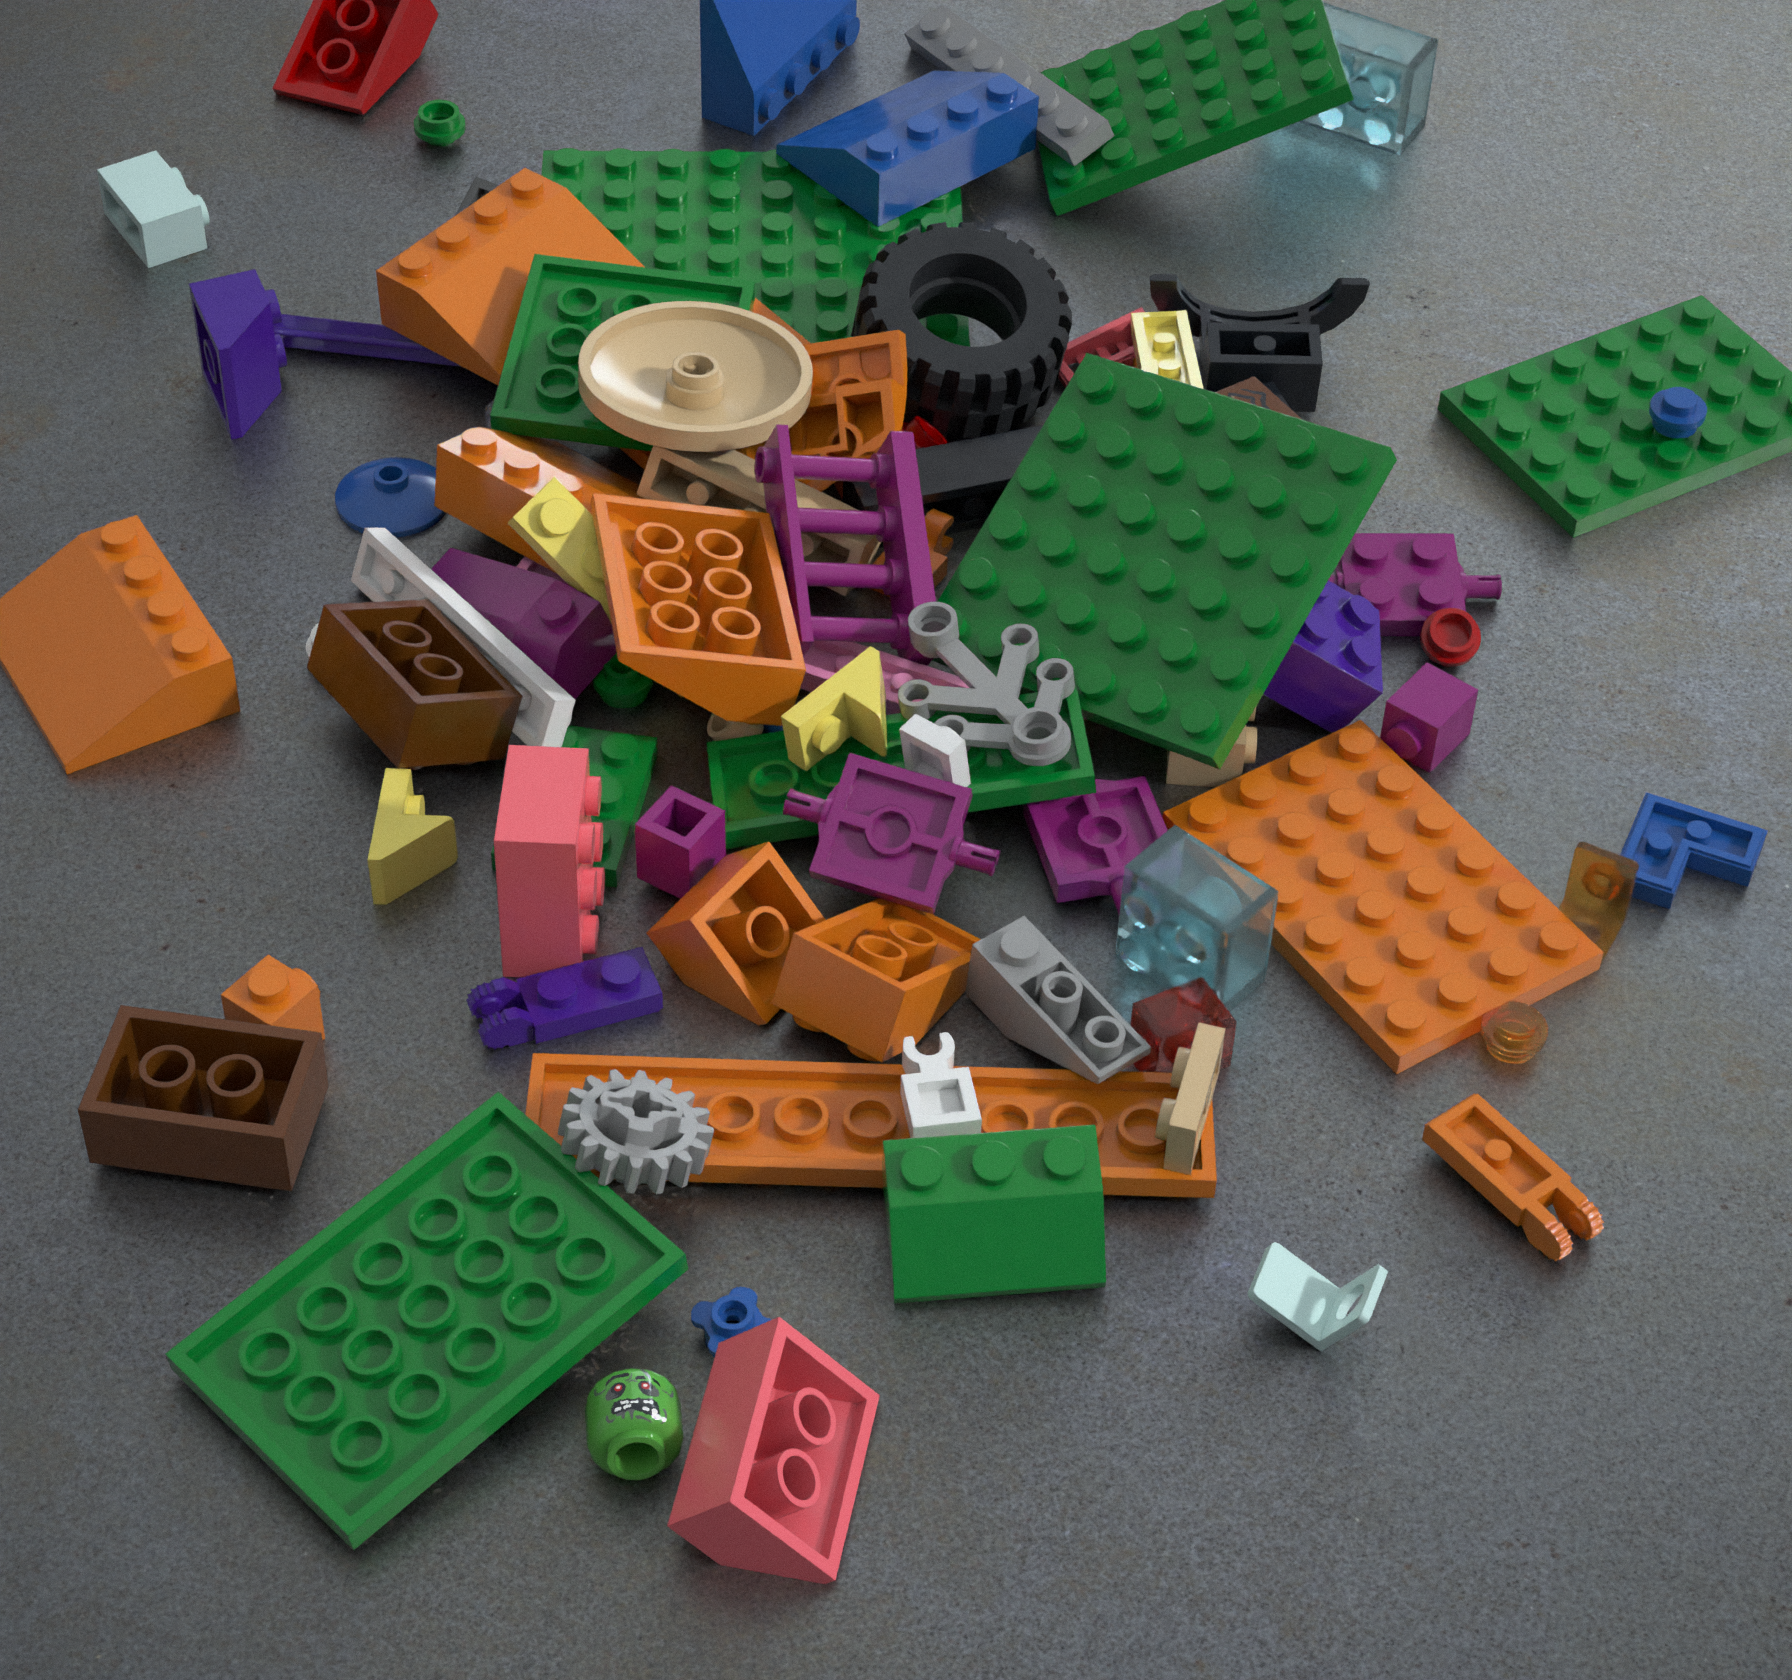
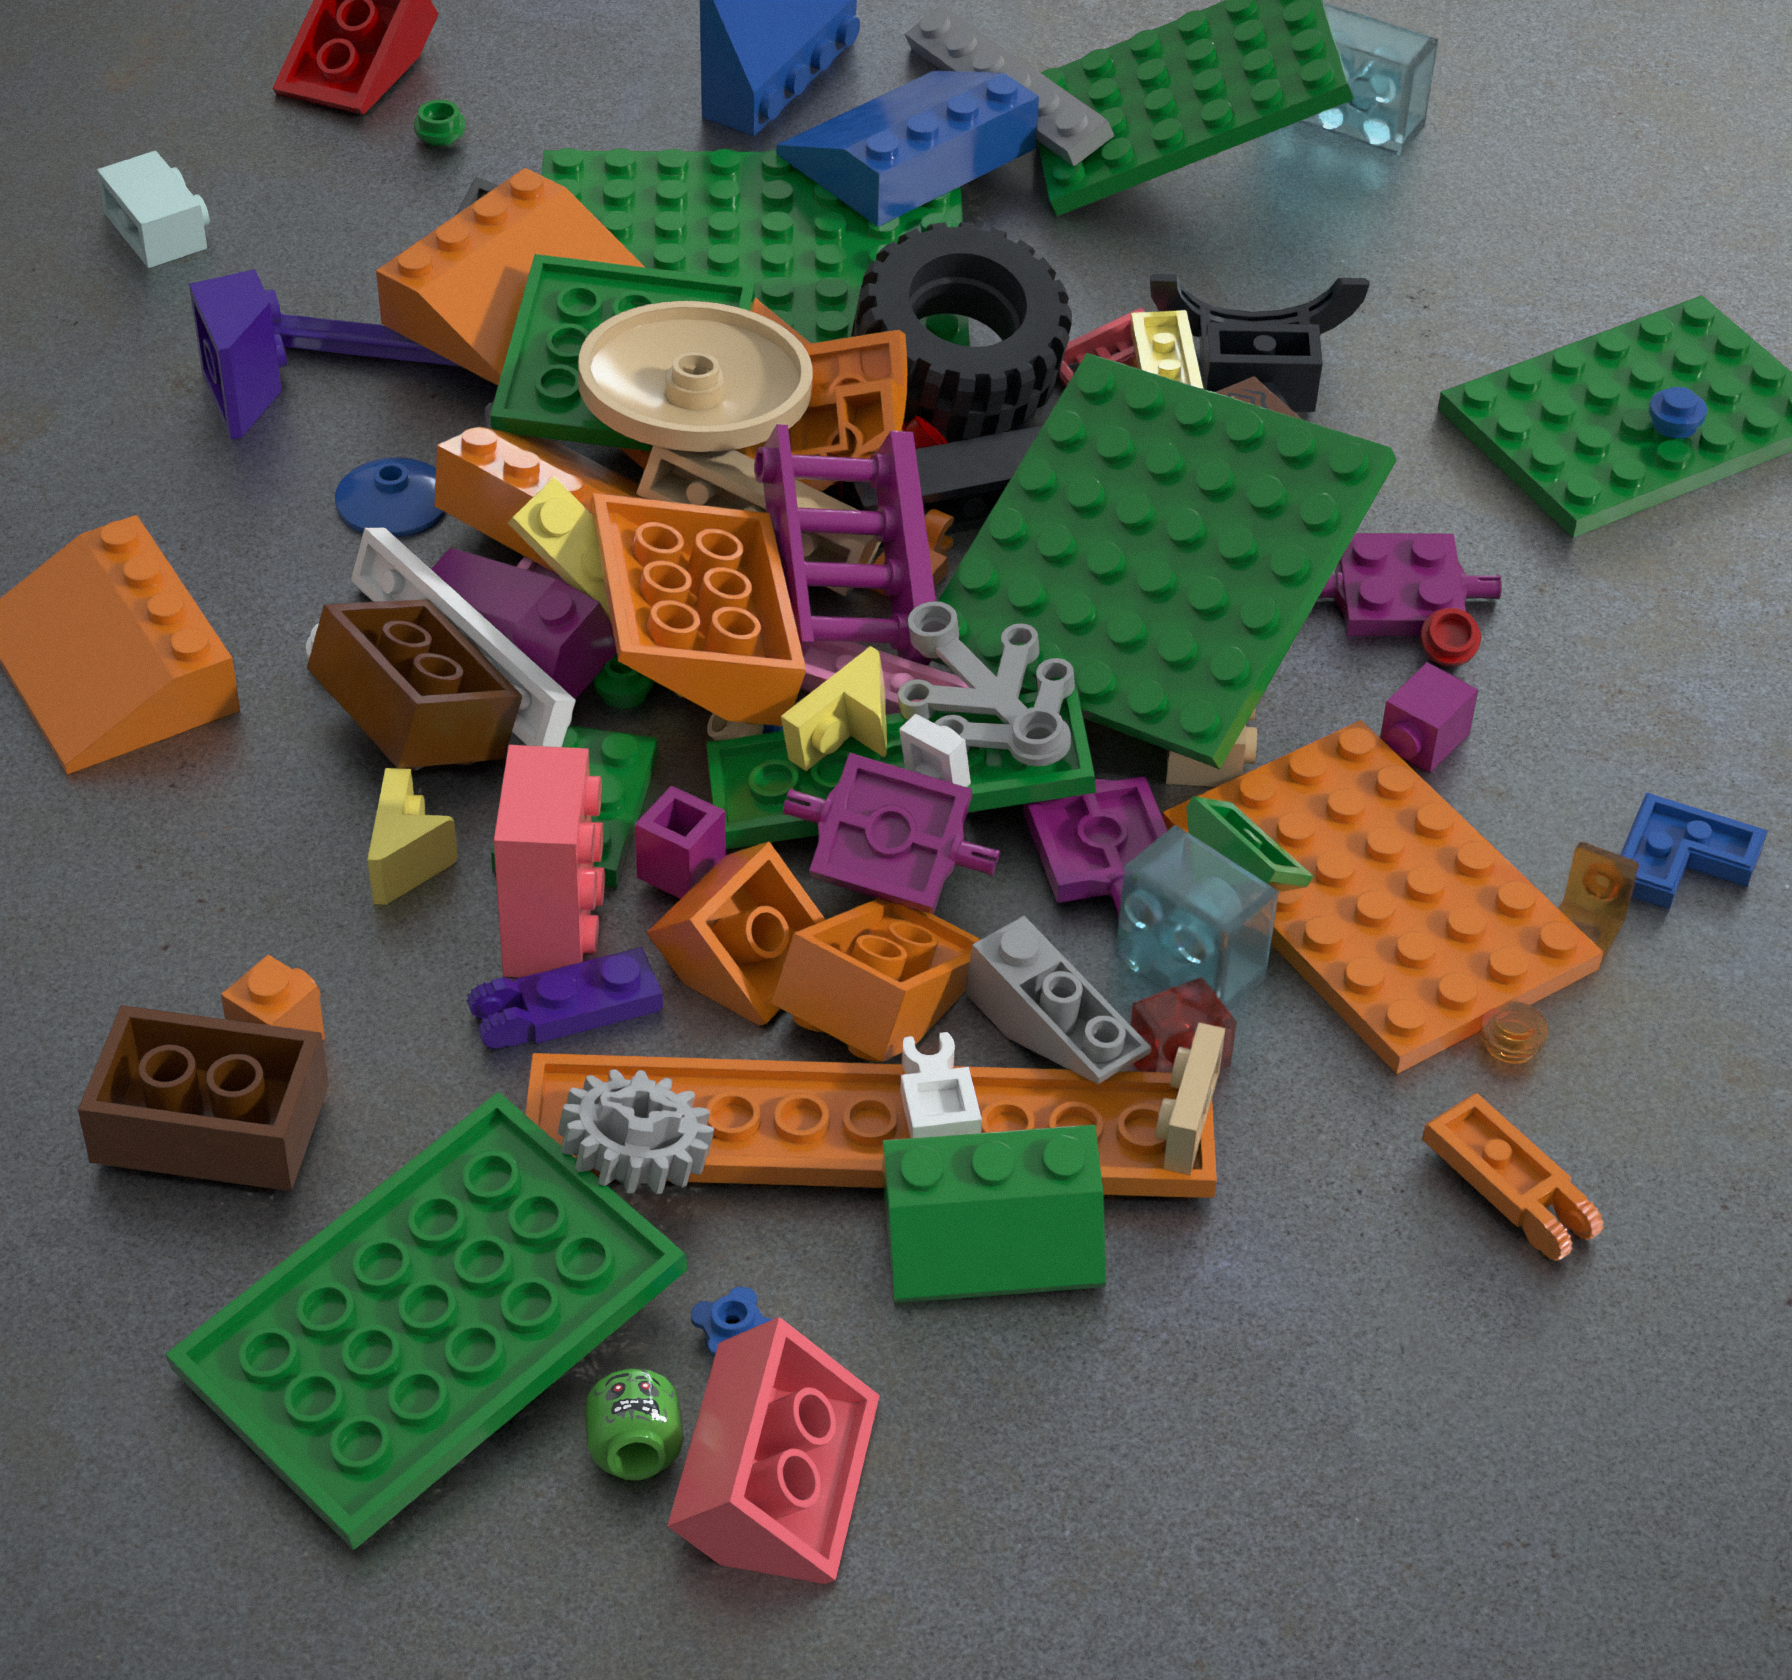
light aqua bracket [1248,1242,1388,1352] -> none
dark purple brick [1263,580,1383,733] -> none
none -> green slope [1186,796,1314,902]

